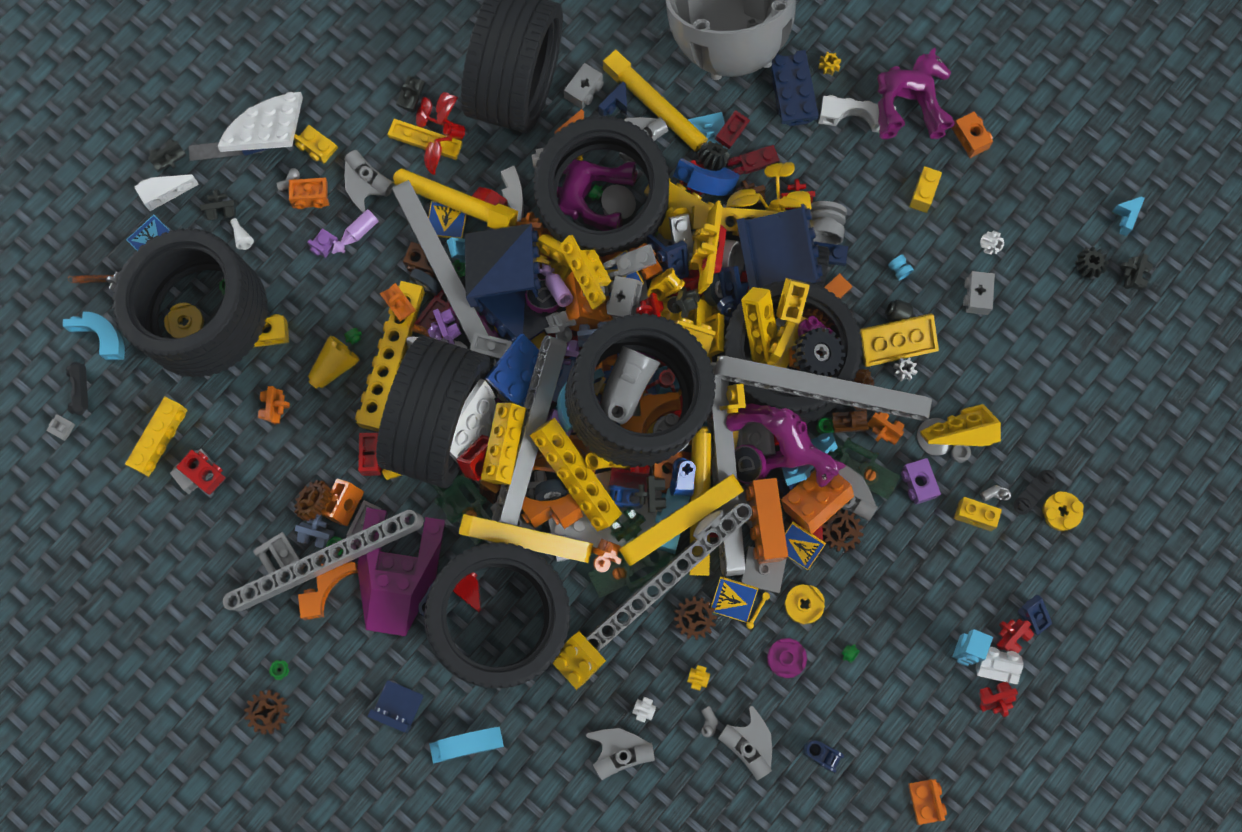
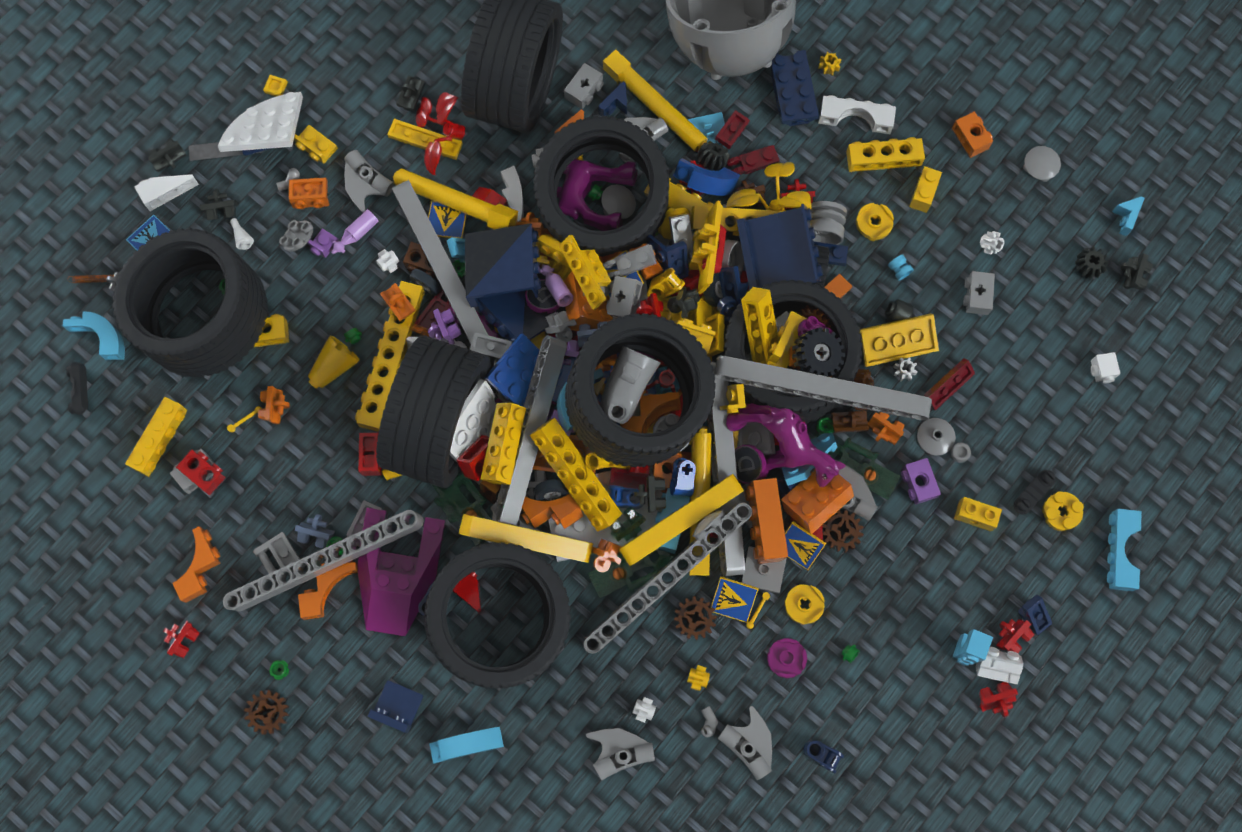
light grey tile [46,415,75,441] -> none
yellow plate [164,303,204,339] -> none
reddish brown gear [294,480,332,521] -> none
orange brick [321,478,364,526] -> none
yellow piece [552,631,606,690] -> none
yellow brick [776,278,810,324] -> none
magenta animal [877,48,955,139] -> none
orange bracket [908,779,947,825] -> none
yellow wedge [920,404,1001,446] -> none
light grey arm [980,485,1011,502] -> none
none -> red hips [163,621,200,658]
none -> orange arch [172,526,221,603]
none -> yellow hinge [227,406,262,433]
none -> yellow tile [263,75,288,97]
none -> light grey dish [279,220,313,252]
none -> white gear [376,249,399,273]
none -> yellow brick [846,137,925,172]
none -> yellow plate [855,203,894,241]
none -> dark red plate [924,358,975,410]
none -> light grey dish [1023,146,1061,182]
none -> white brick [1091,352,1120,383]
none -> medium azure arch [1107,509,1142,591]

